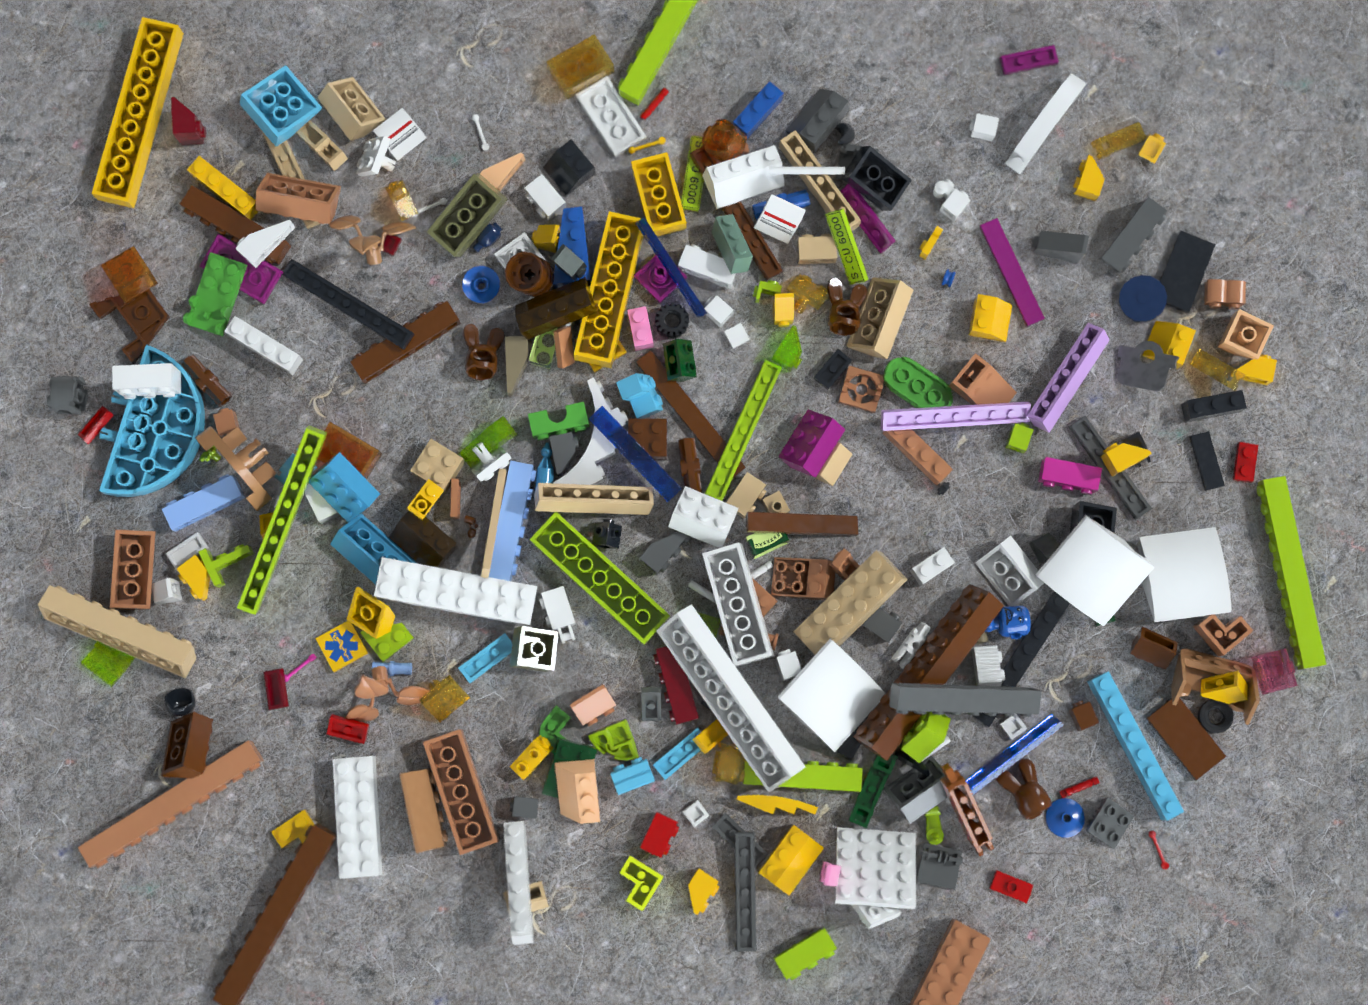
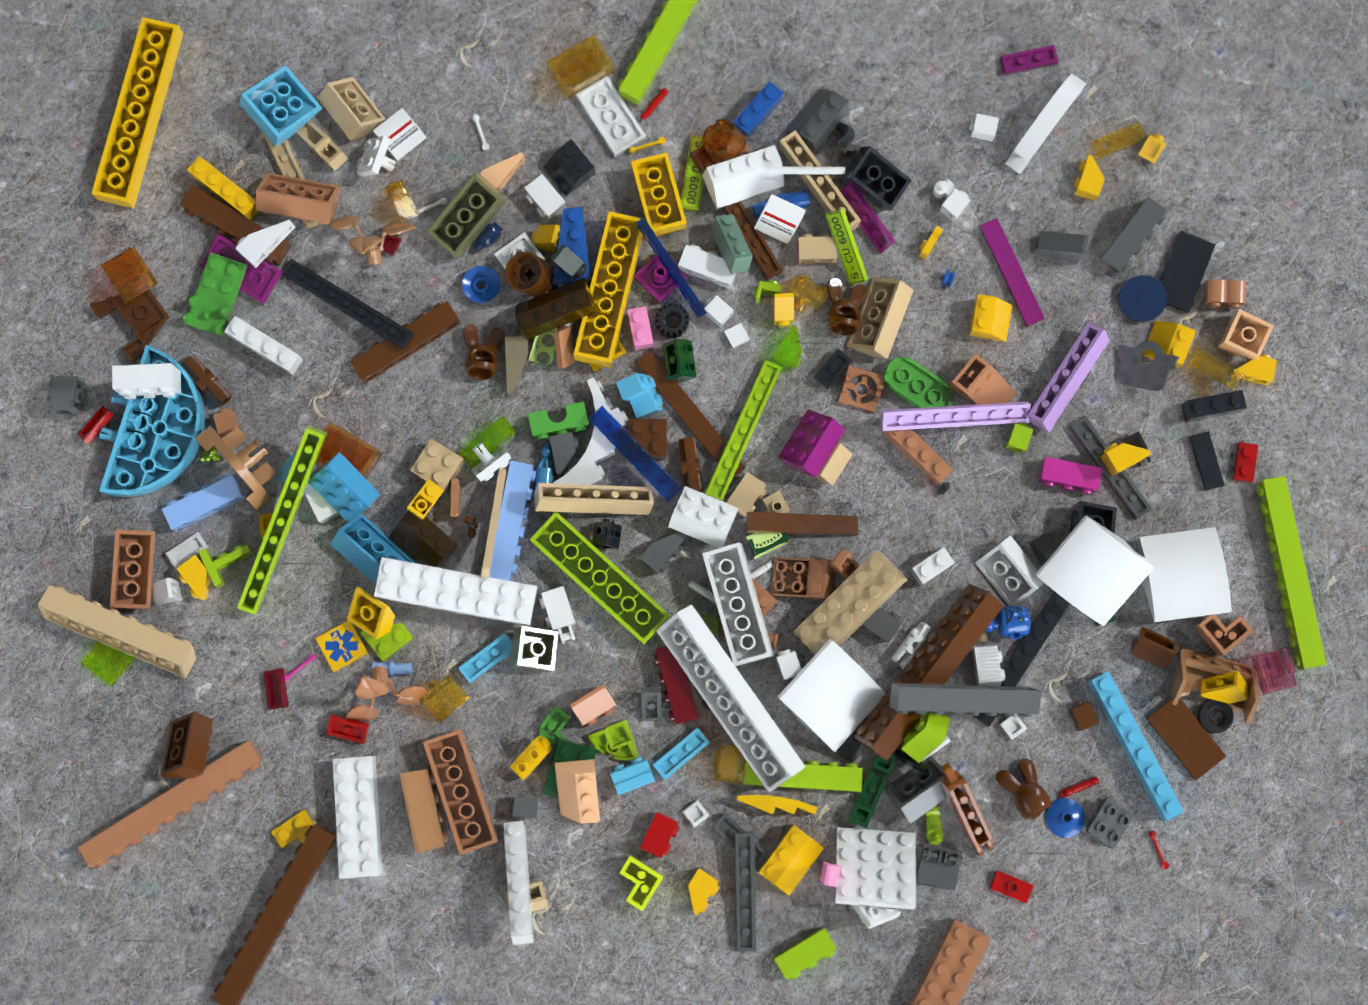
black hair [164,688,196,716] -> none
dark red slope [171,97,207,146] -> none
yellow tile [692,719,728,754] -> none
clear blue tile [966,714,1064,795] -> none

